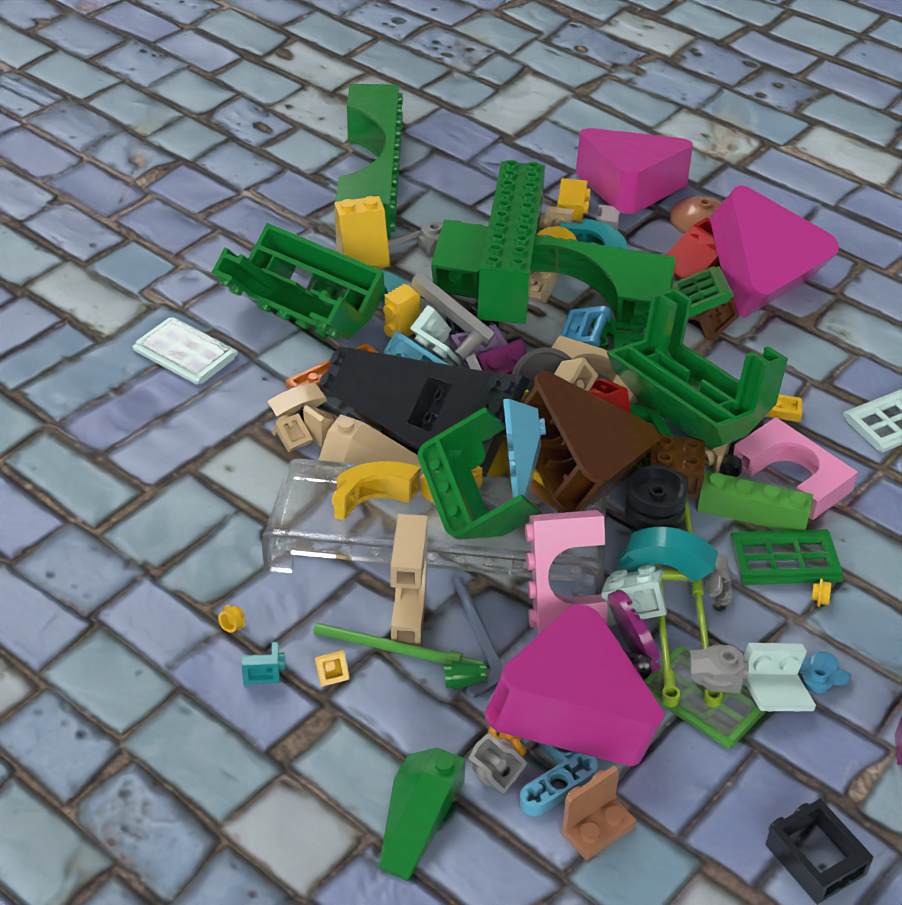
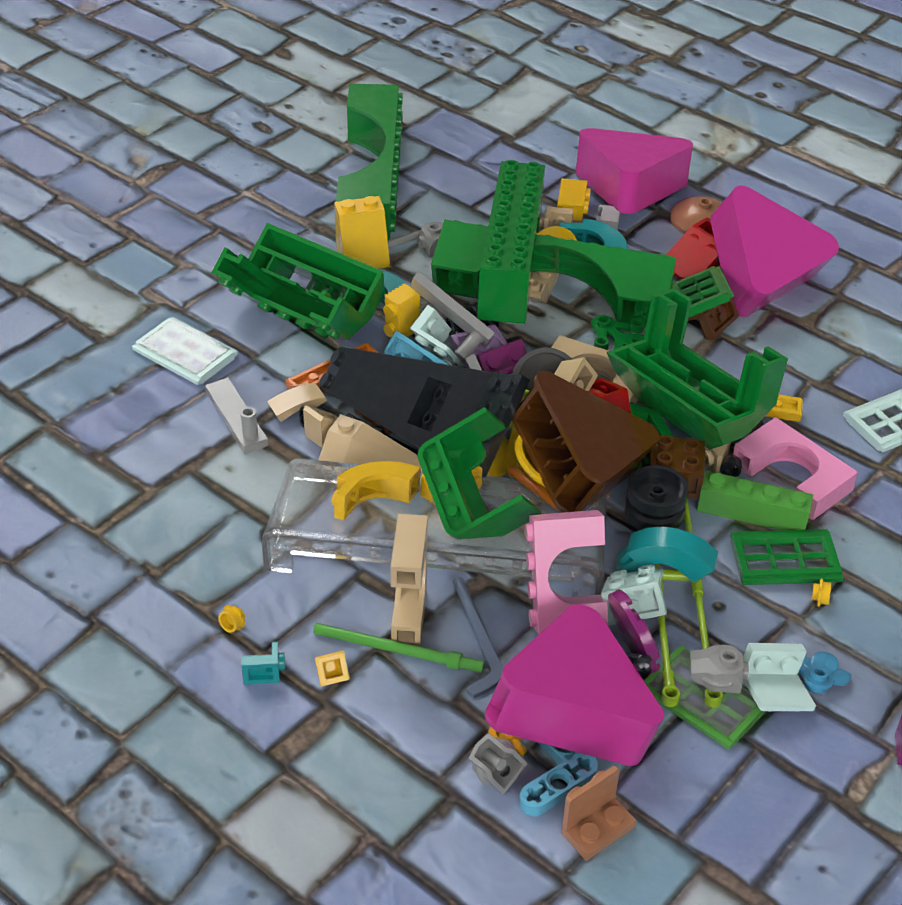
tan bracket [272,413,313,453] -> none
green wedge [379,747,466,882] -> none
green cone [444,660,487,691] -> none
medium azure wedge [503,399,546,499] -> none
dark azure plate [561,306,612,348] -> none
light grey hinge [705,553,732,606] -> none
black window [765,798,874,905] -> none
none -> piece [205,378,268,454]

